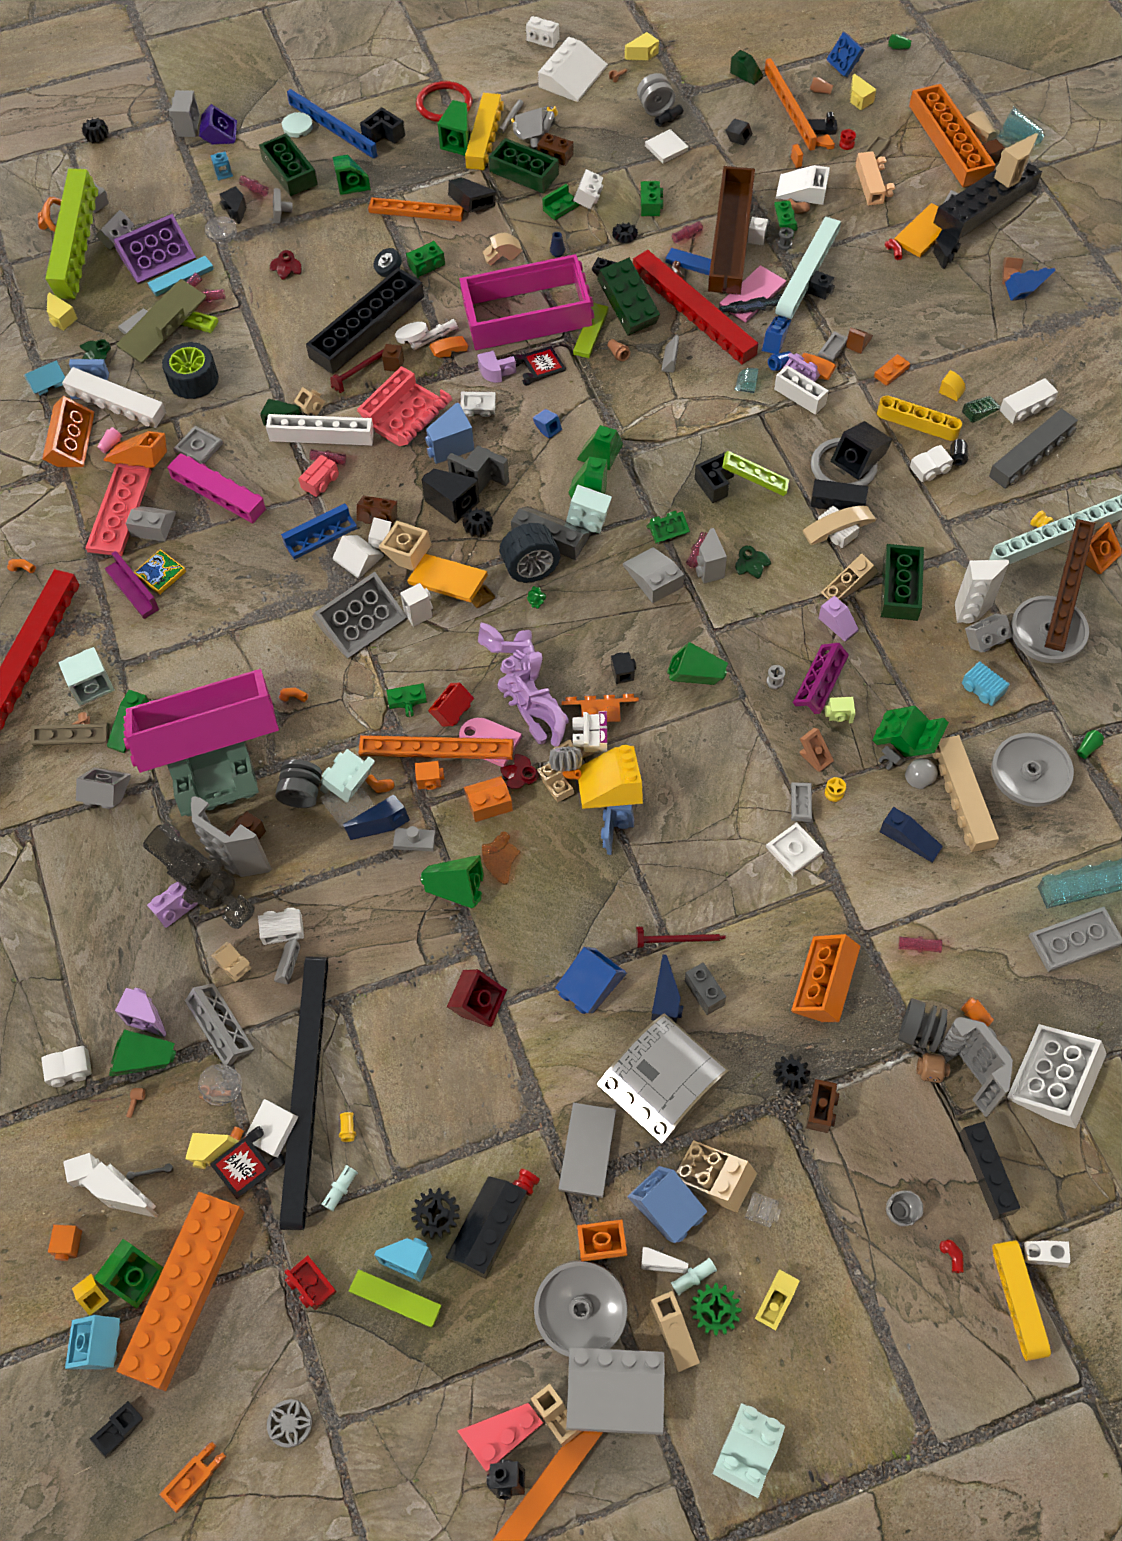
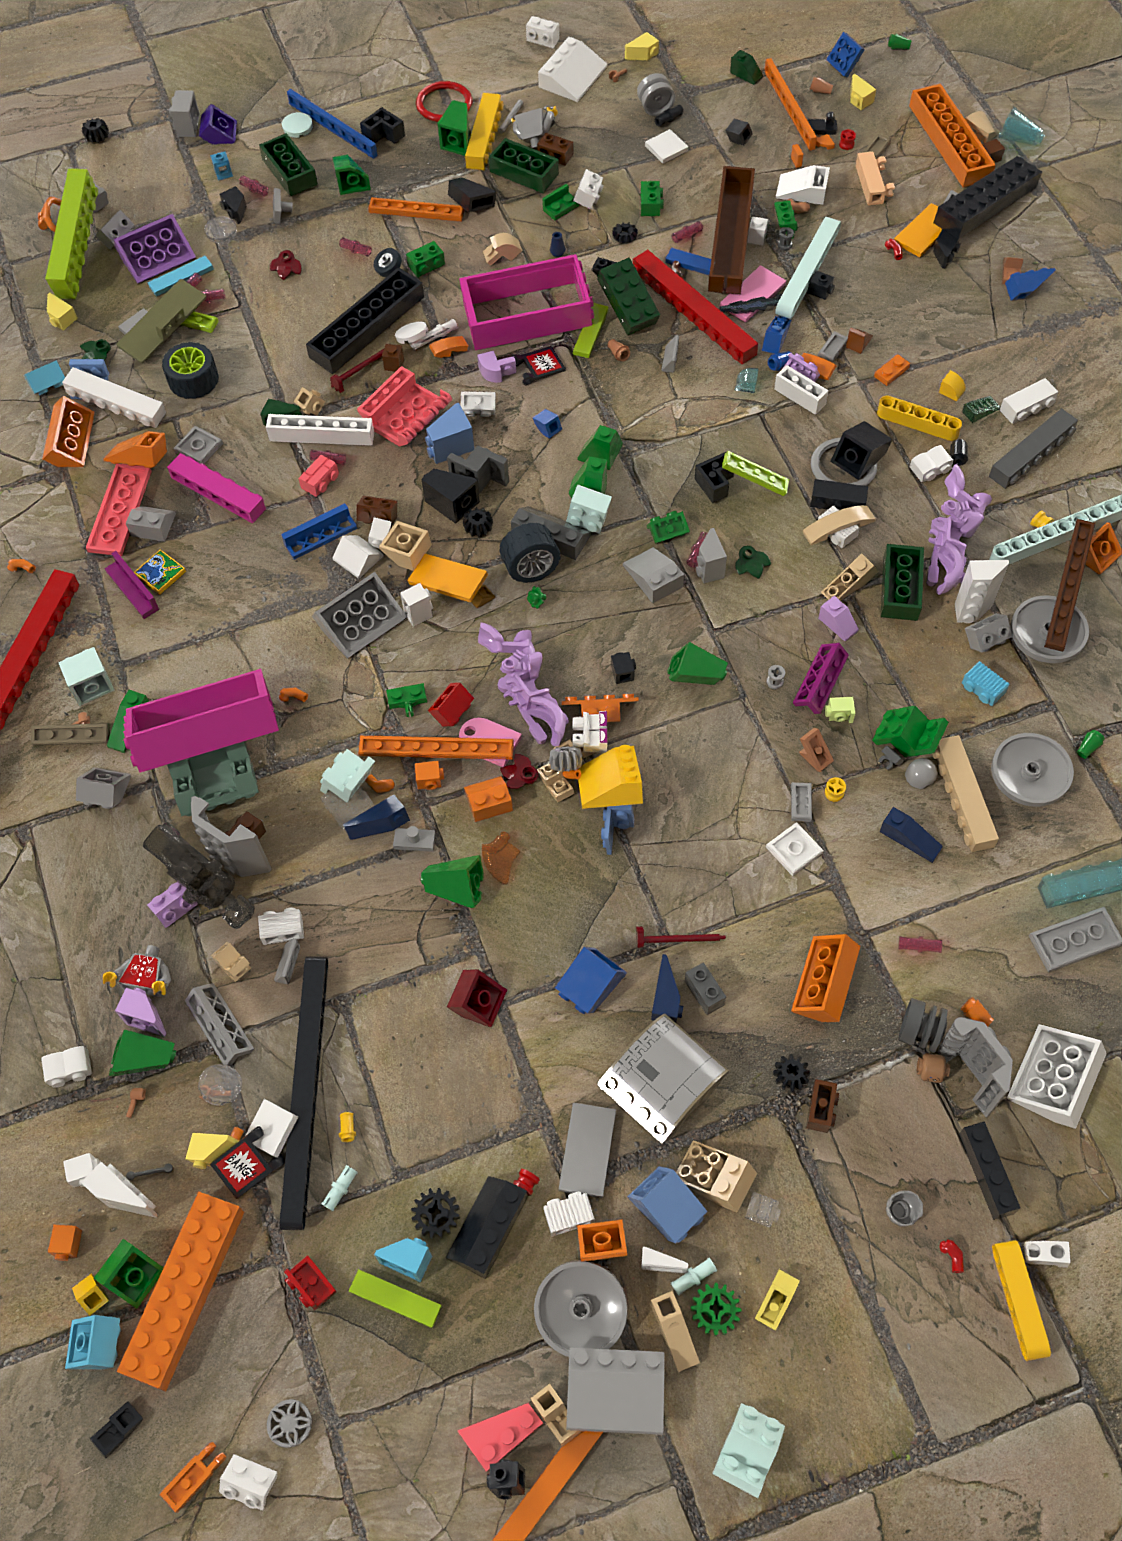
bright pink cone [97,427,122,454] -> none
dark grey wheel [275,759,322,808] -> none
tan slope [994,133,1038,188] -> none
none -> torso [103,945,171,997]
none -> white bracket [219,1454,277,1510]
none -> clear pink pin [339,237,372,257]
none -> white brick [543,1192,595,1237]
none -> lavender piece [926,464,992,595]

